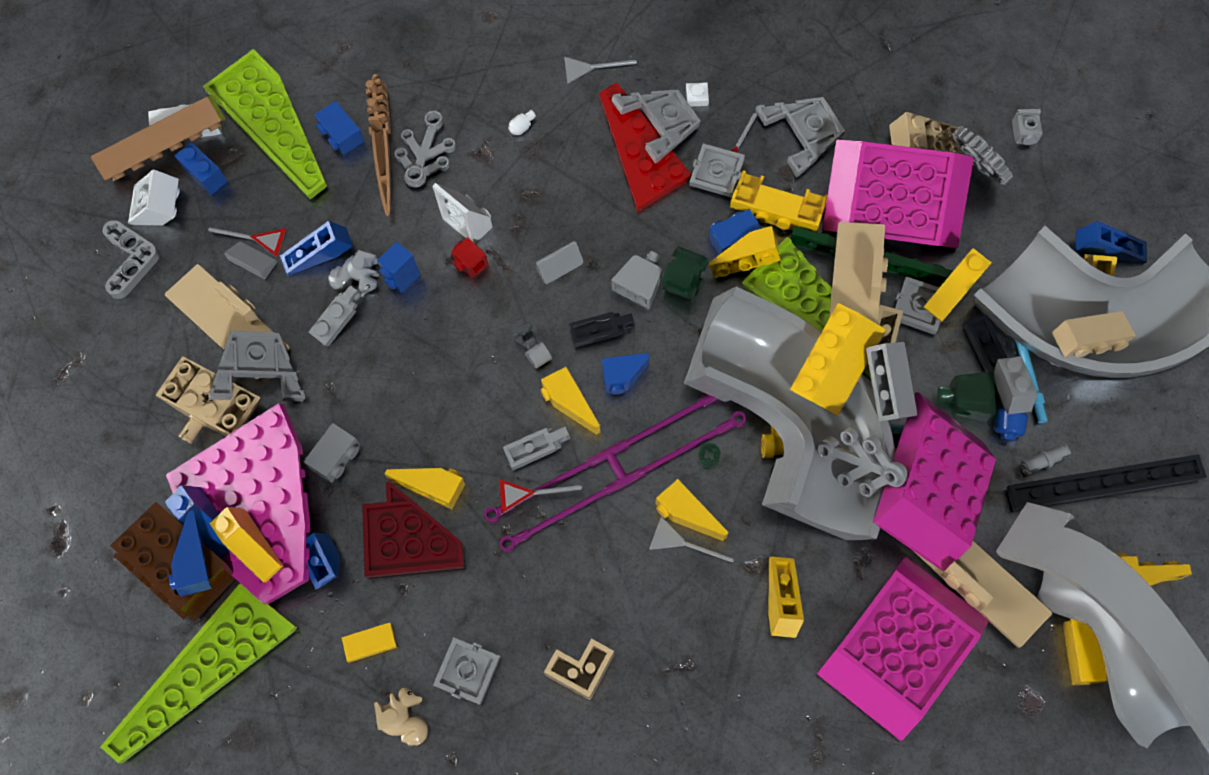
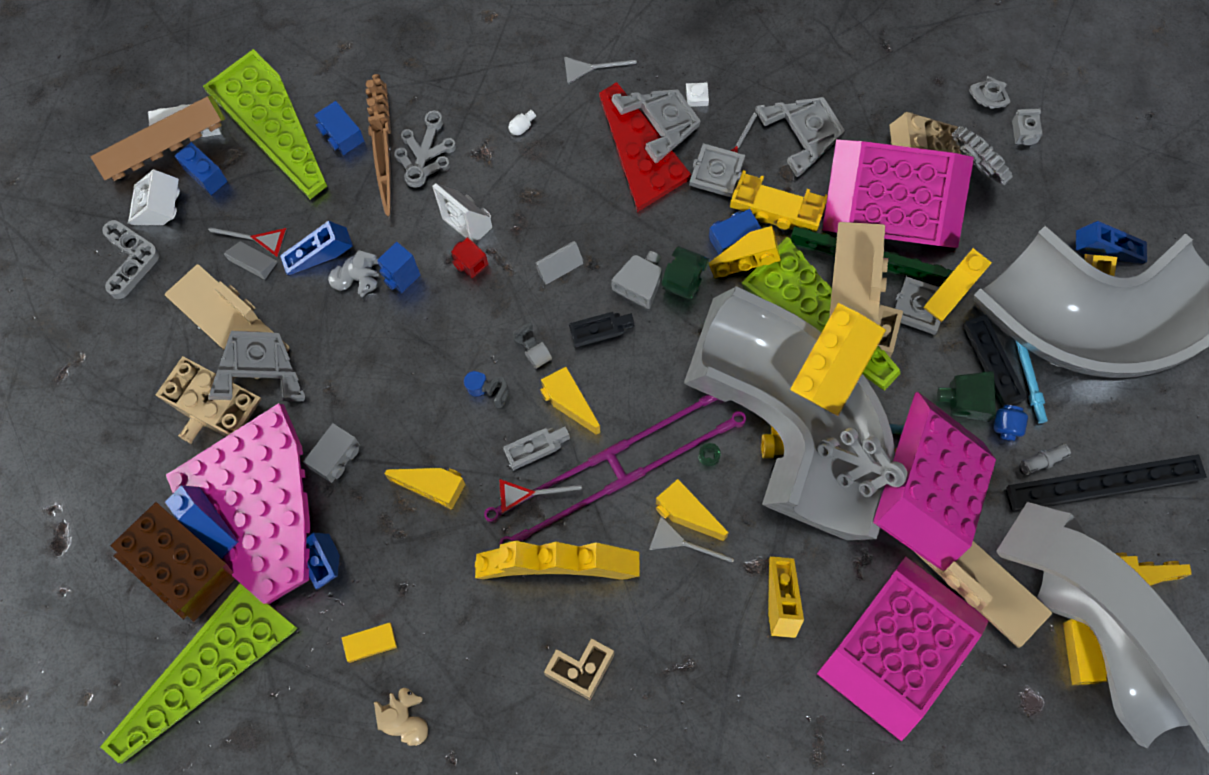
blue slope [168,510,212,597] -> none
yellow slope [210,507,283,583] -> none
light grey hinge [308,285,362,347] -> none
dark red wing [362,481,465,578] -> none
light grey plate [433,637,501,705] -> none
blue slope [602,353,649,395] -> none
light grey brick [866,342,918,422] -> none
light grey brick [992,356,1038,415] -> none
tan brick [1052,311,1136,358] -> none
none -> leg [464,371,509,408]
none -> yellow arch [475,541,640,580]
none -> light grey animal [970,76,1010,109]

